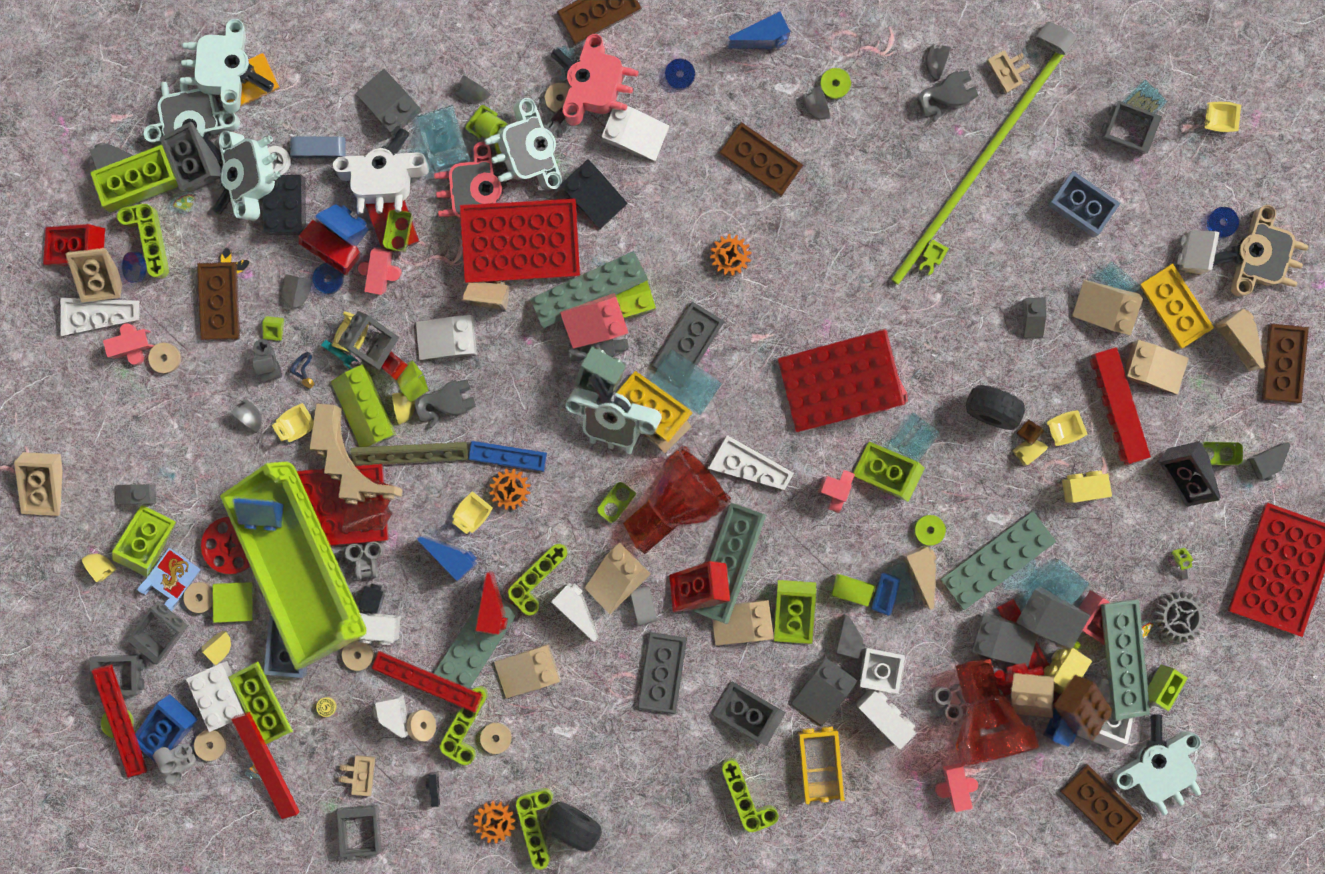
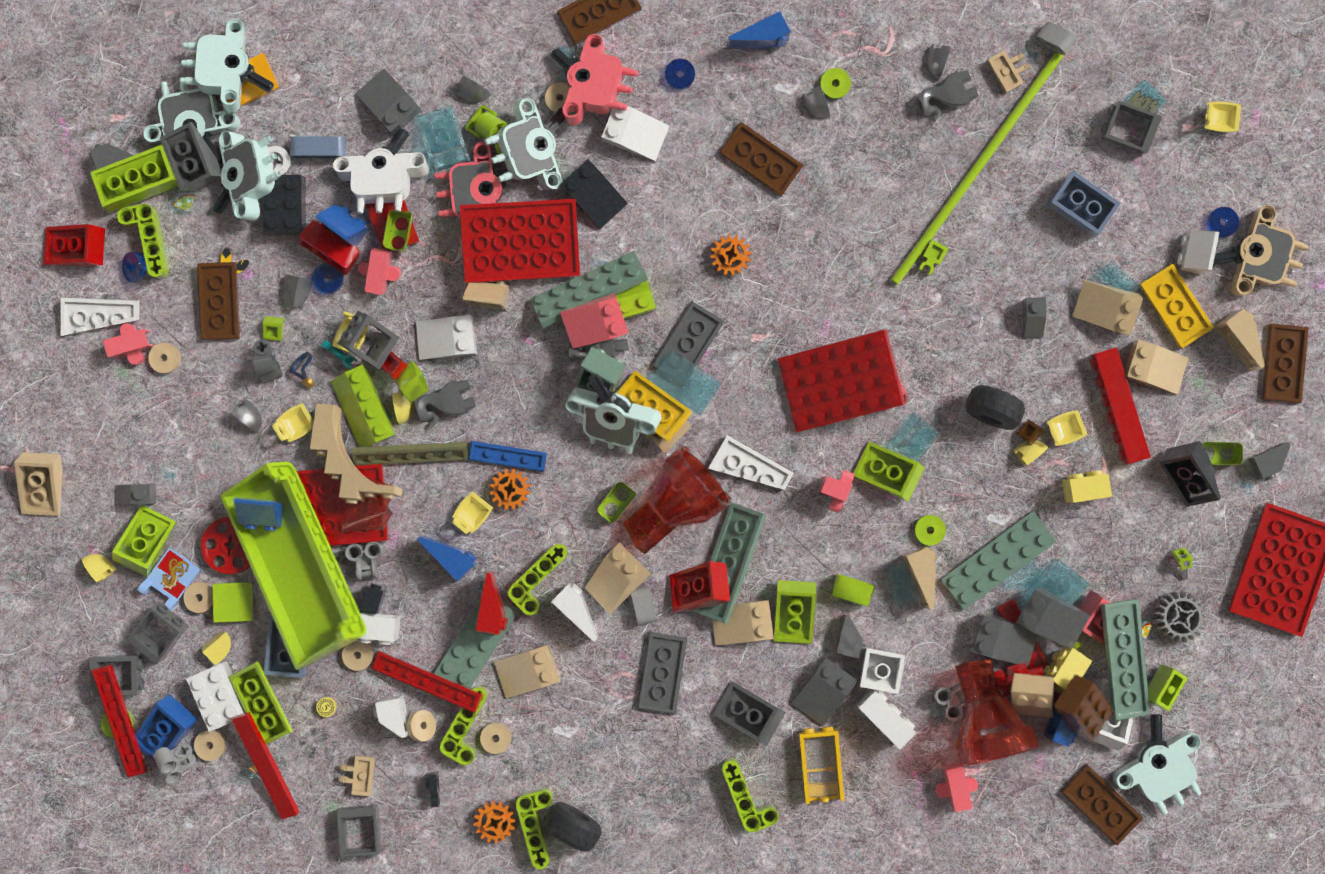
tan slope [66,248,122,302] -> none
blue tile [871,572,901,616] -> none

